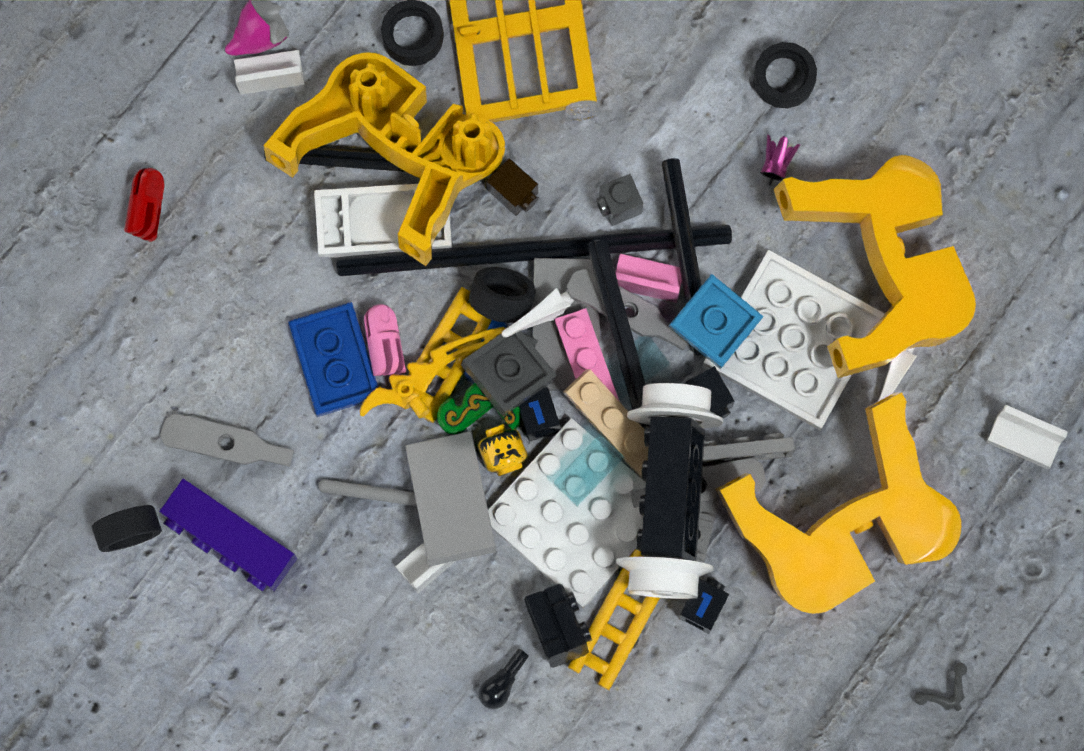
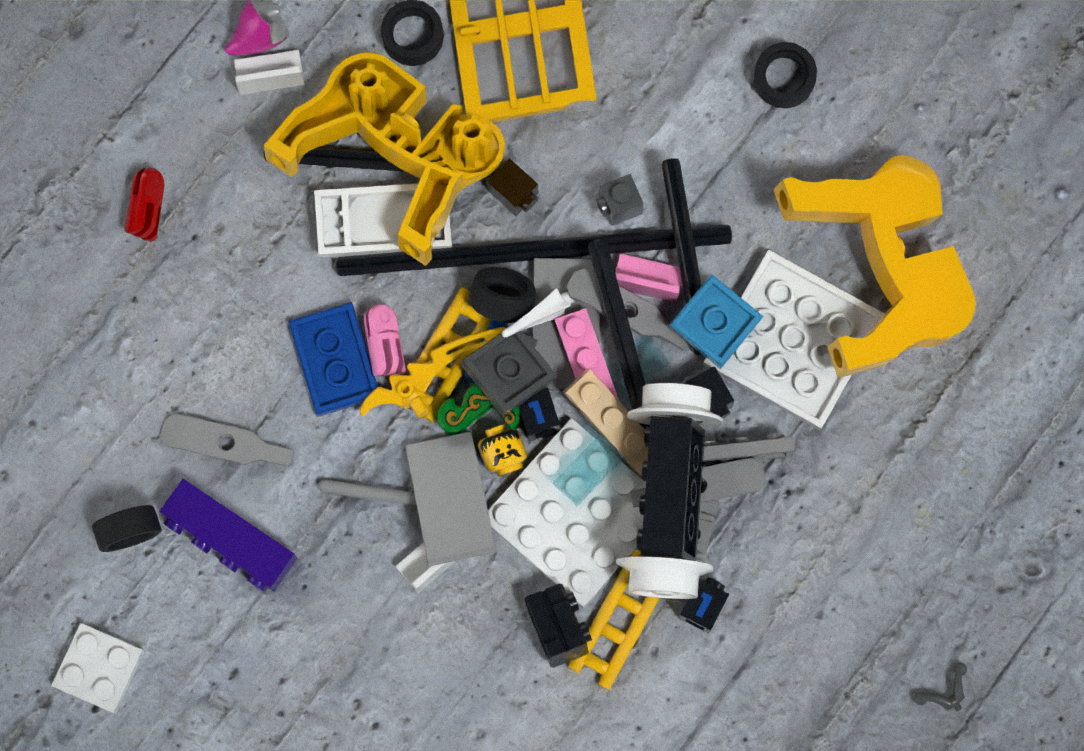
black piece [478,649,529,709] -> none
yellow animal [716,392,962,614] -> none
flat silver piece [760,134,801,186] -> none
white piece [878,348,917,401] -> none
white panel [986,405,1068,469] -> none
none -> white plate [51,623,145,714]

